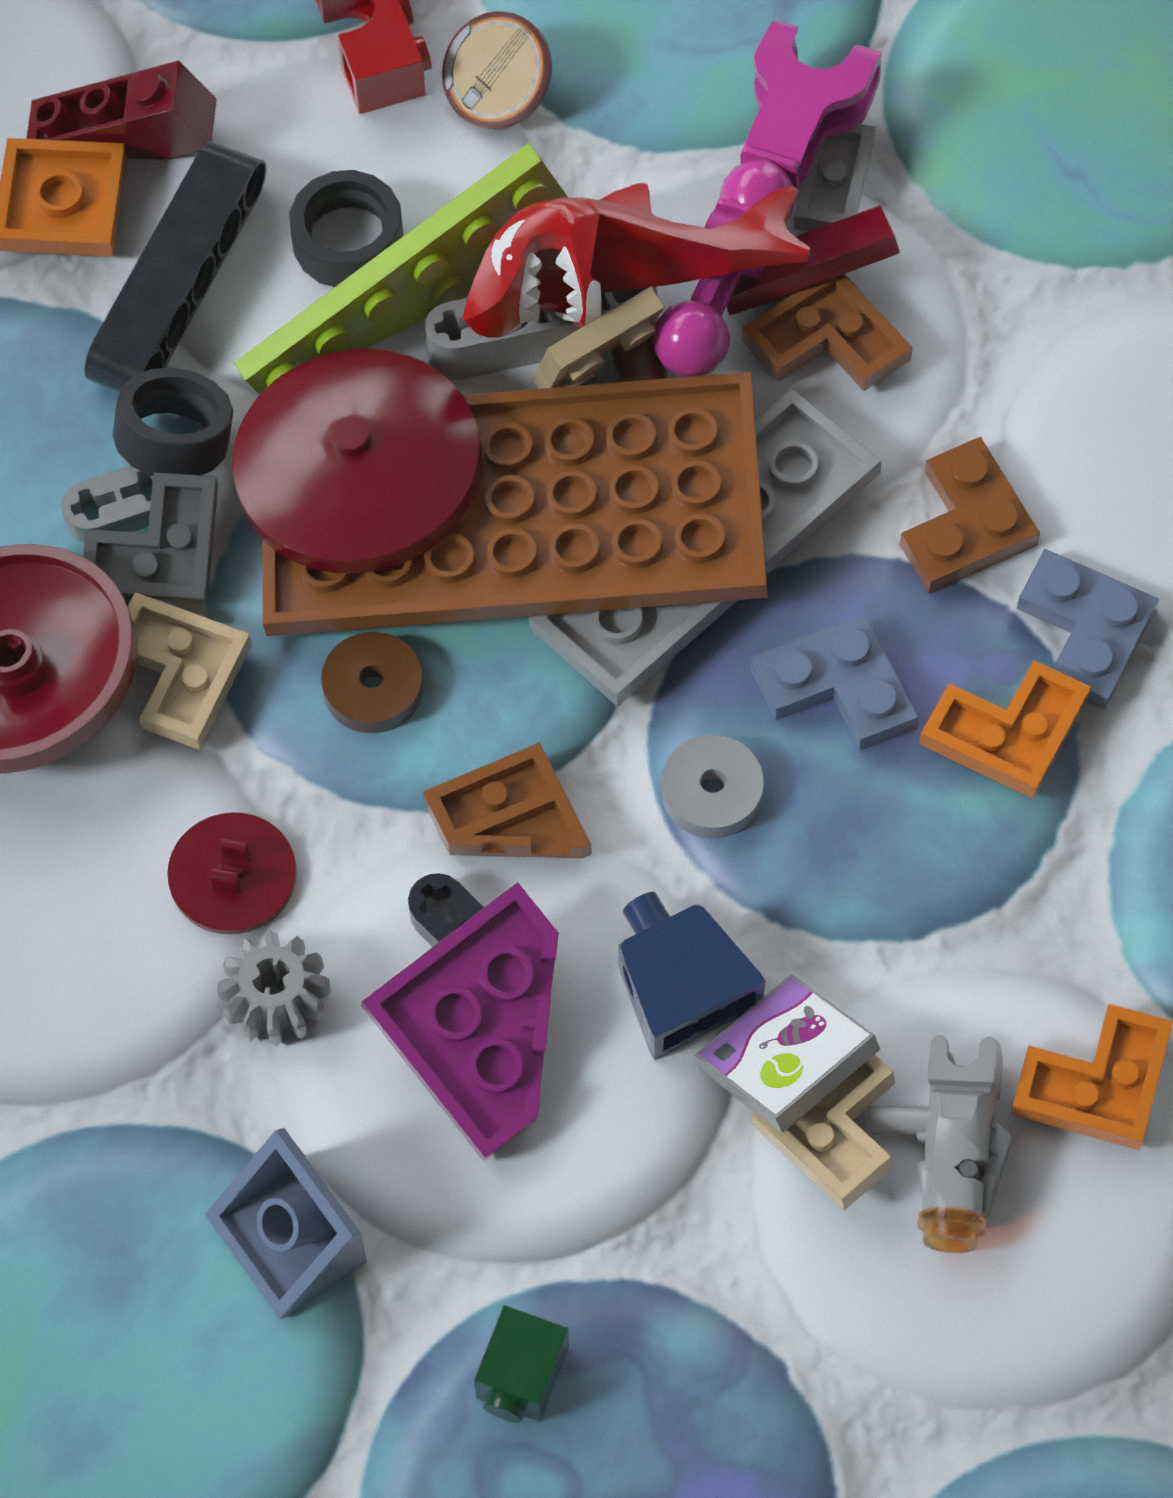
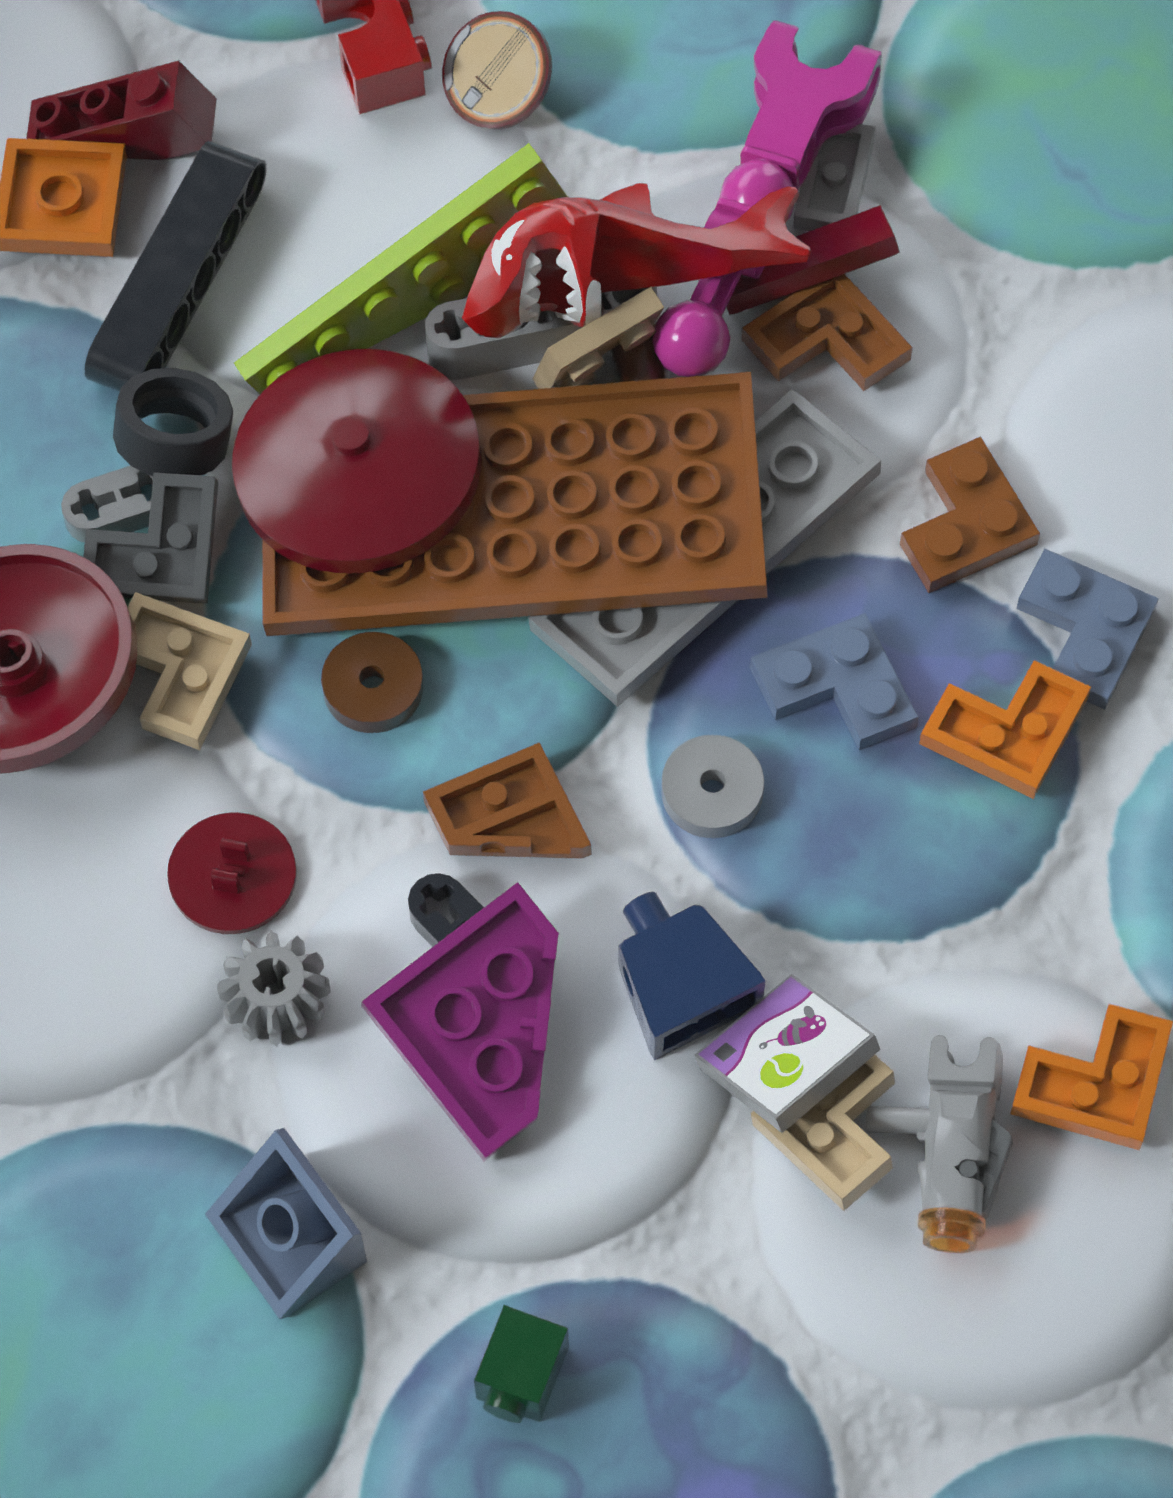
black tyre [289,170,403,287] -> none

